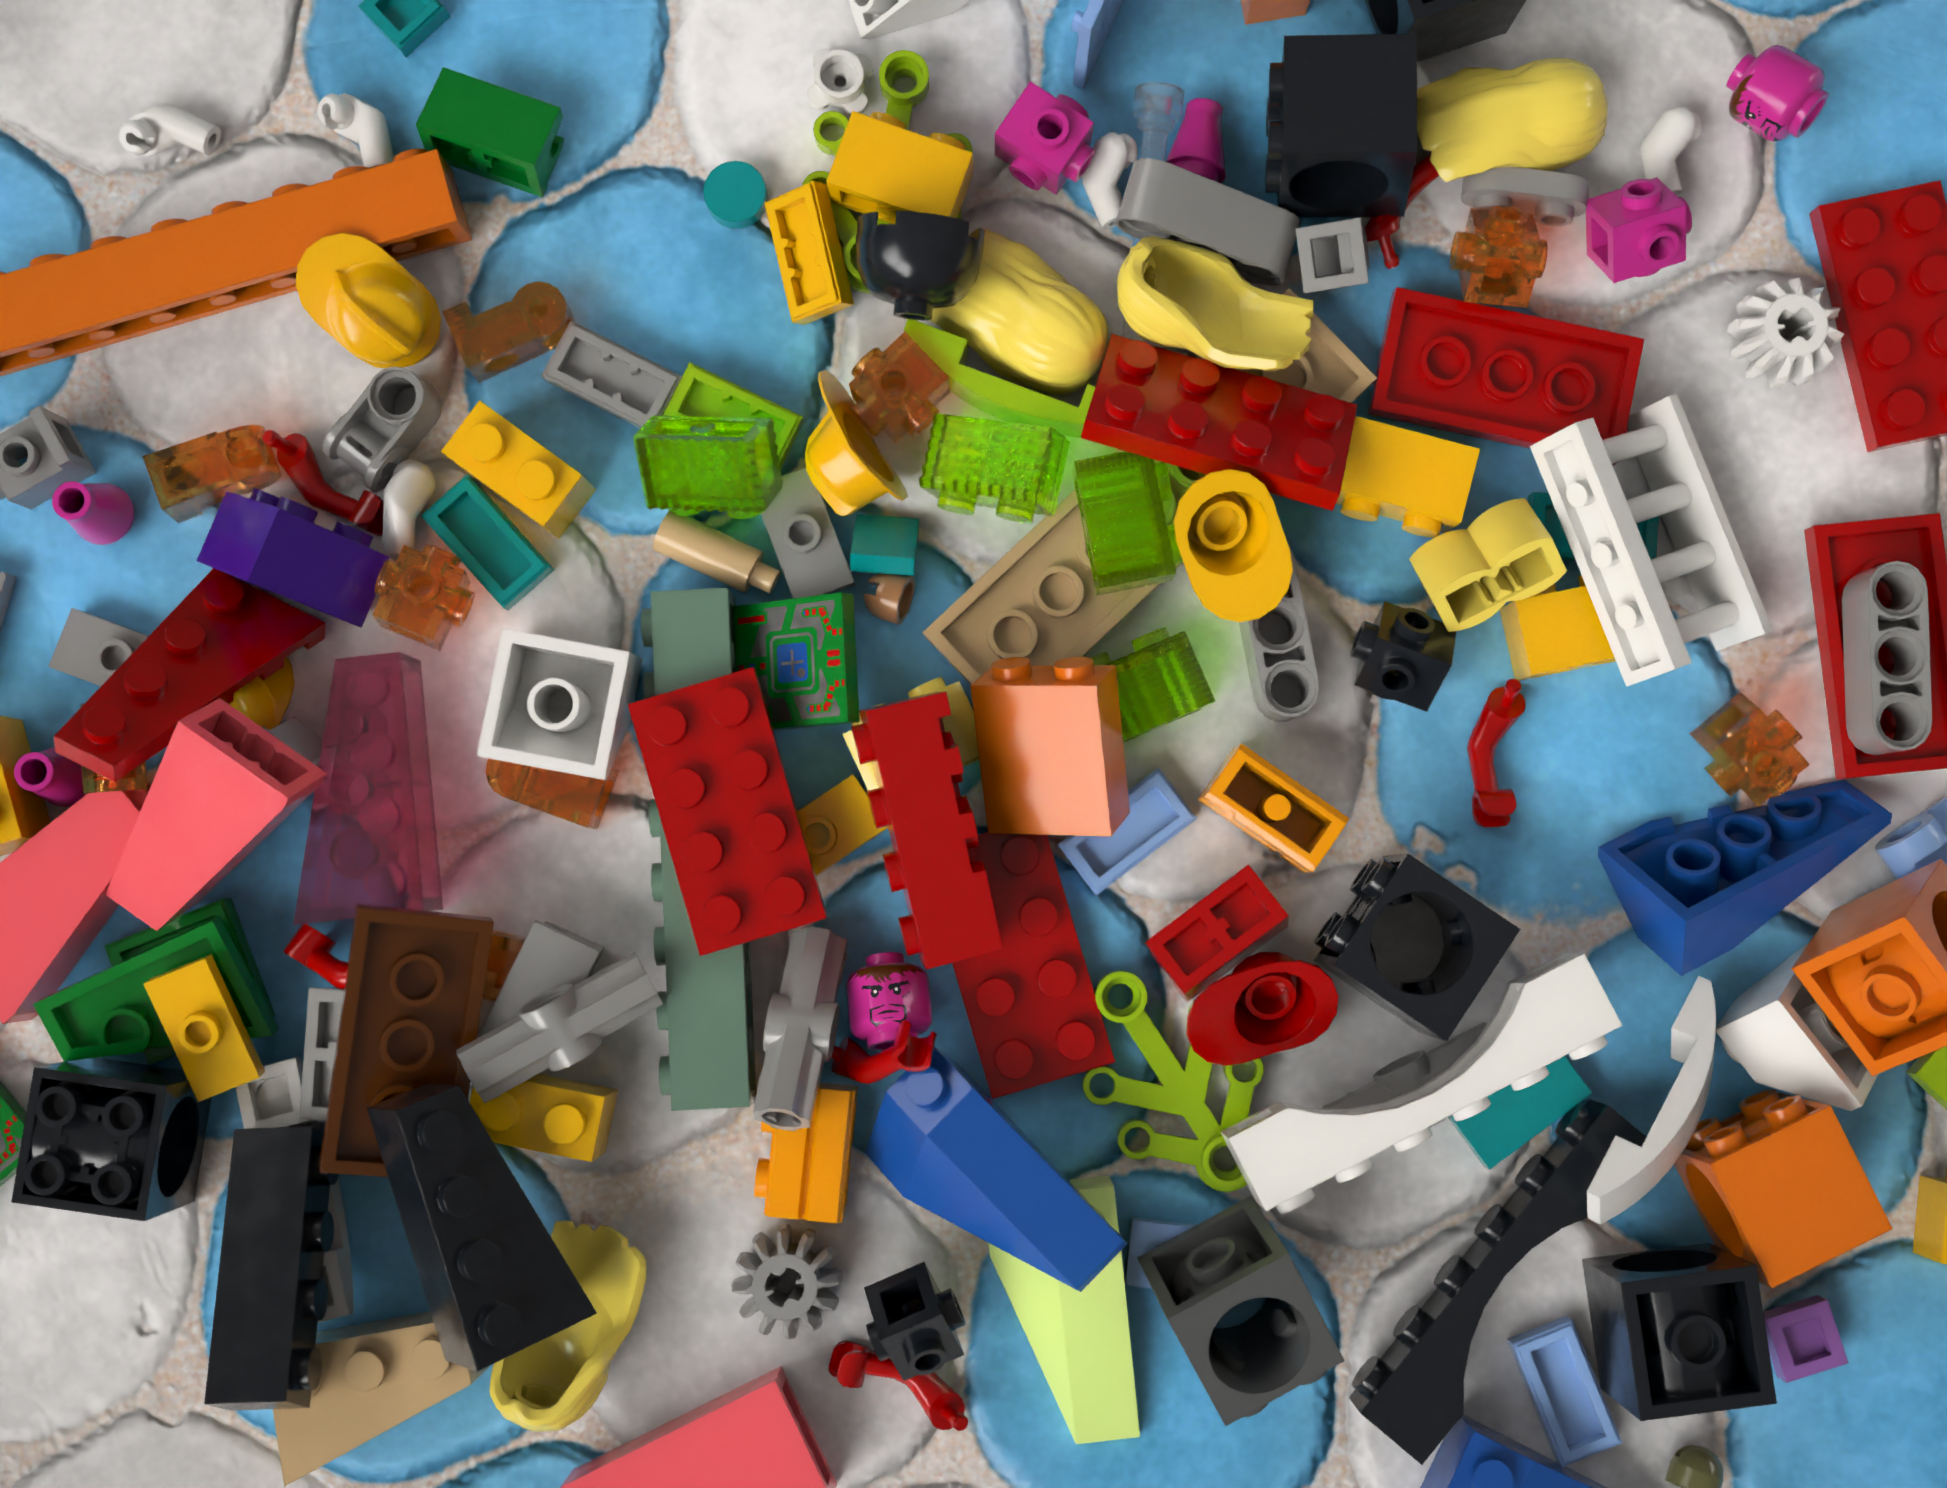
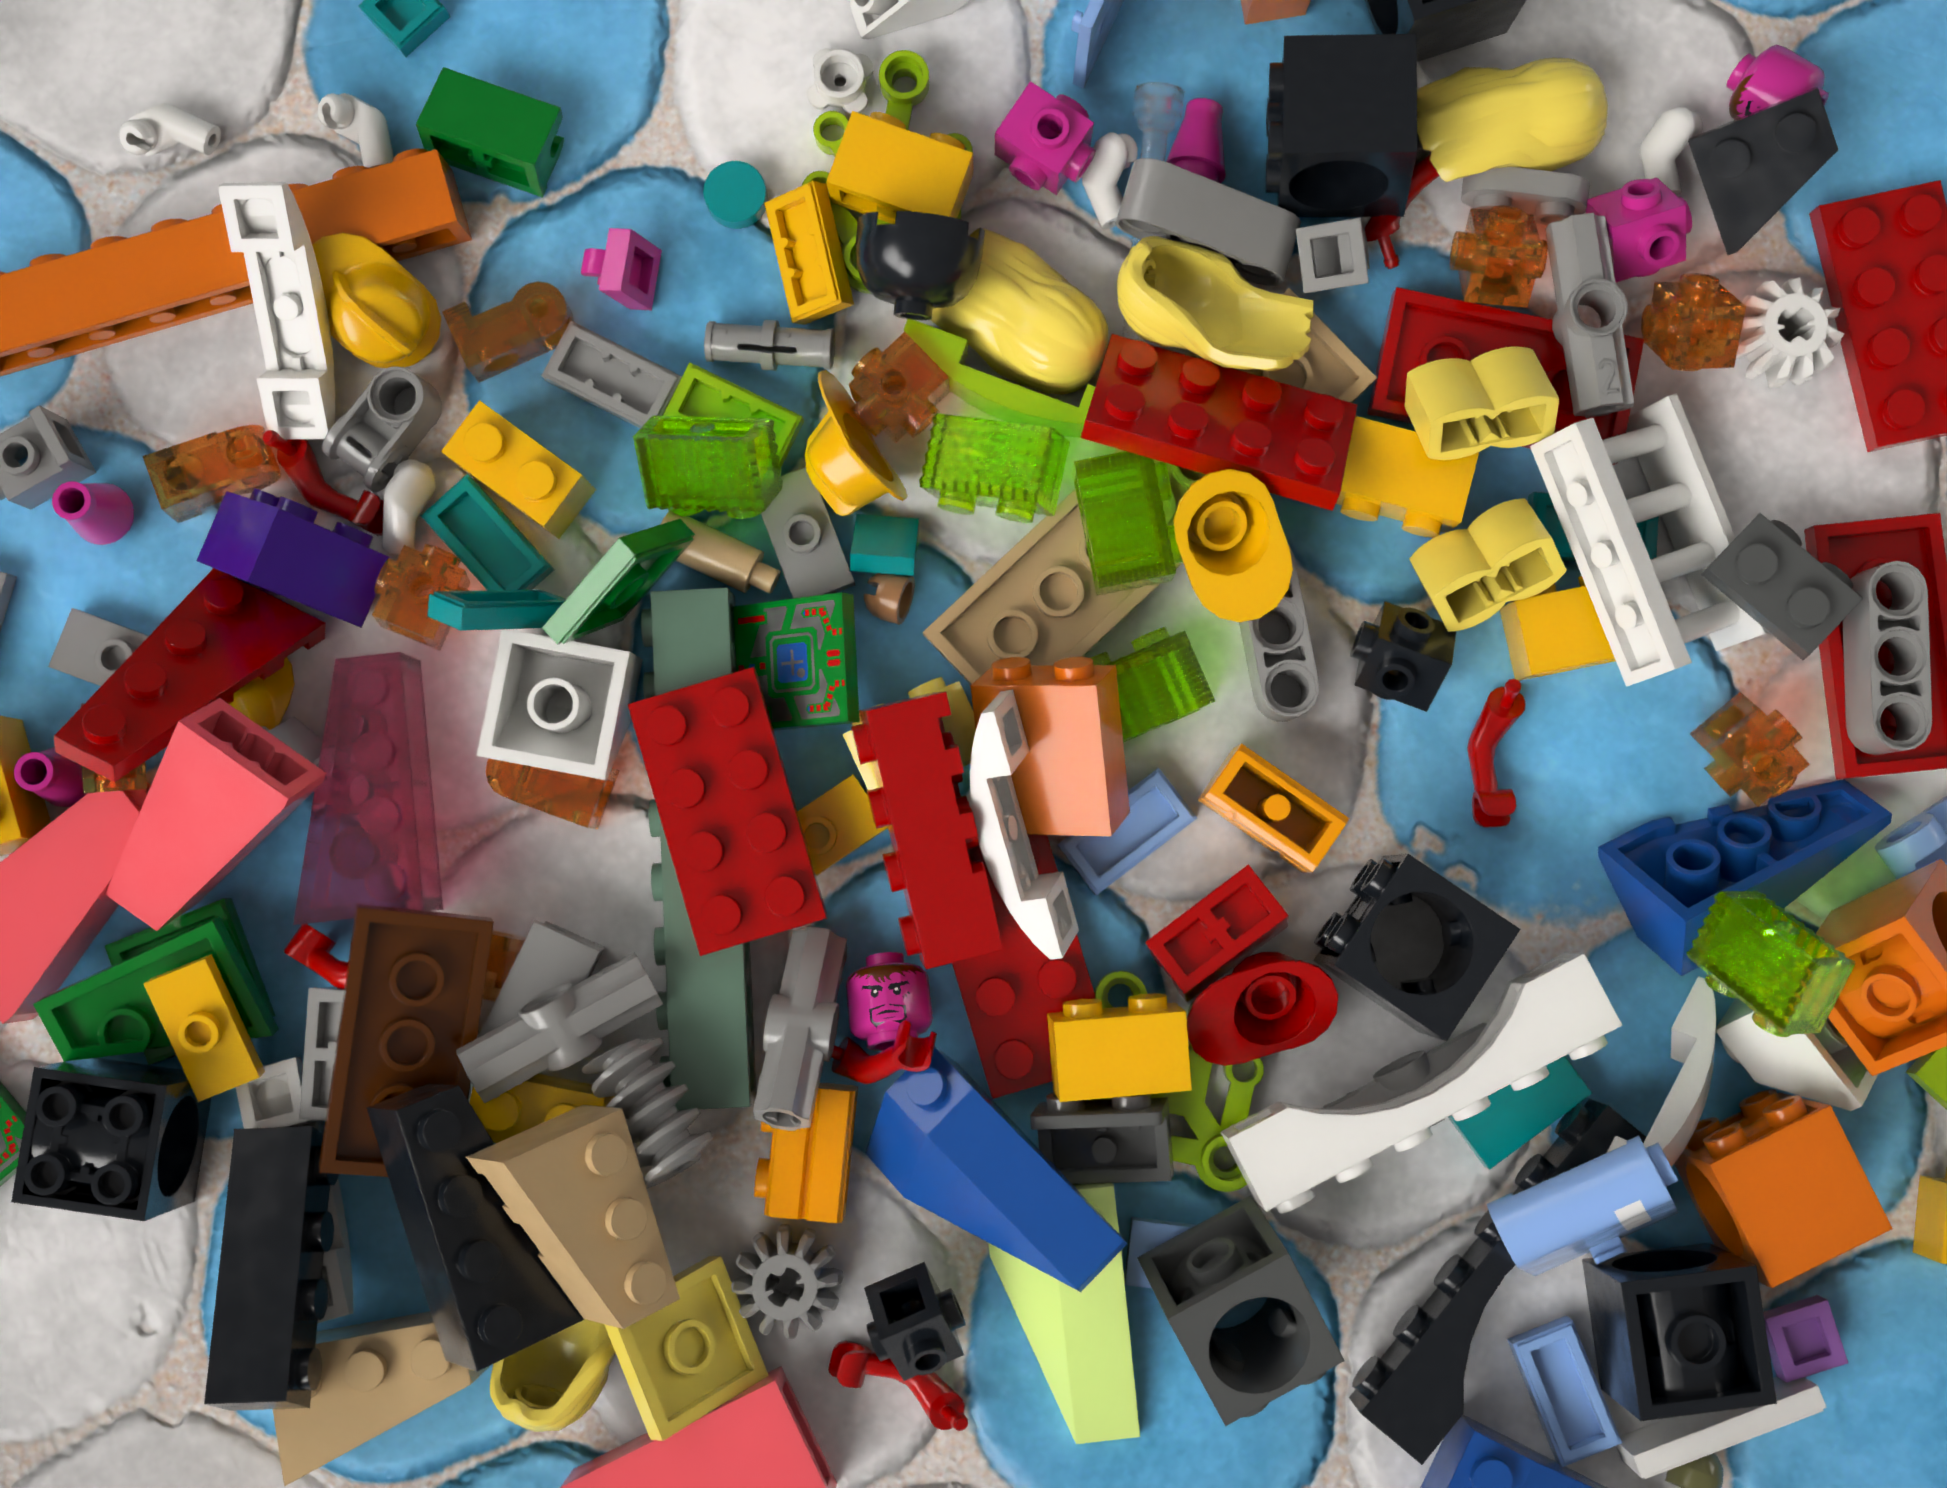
none -> white slope [218,182,335,439]
none -> teal tile [428,590,566,631]
none -> tan wedge [466,1105,680,1329]
none -> green tile [542,519,695,645]
none -> dark pink tile [581,228,662,311]
none -> light grey piece [581,1038,714,1189]
none -> light yellow plate [604,1256,769,1441]
none -> light grey pin [704,320,835,371]
none -> white slope [970,689,1079,960]
none -> dark grey bracket [1030,1093,1174,1184]
none -> yellow brick [1047,993,1192,1102]
none -> light yellow brick [1405,347,1559,460]
none -> light blue door [1487,1135,1678,1276]
none -> light grey piece [1545,212,1635,418]
none -> white tile [1616,1377,1827,1479]
none -> clear orange brick [1641,273,1746,371]
none -> clear neon green brick [1687,891,1855,1037]
none -> black wing [1688,87,1838,256]
none -> dark grey bracket [1701,513,1863,660]

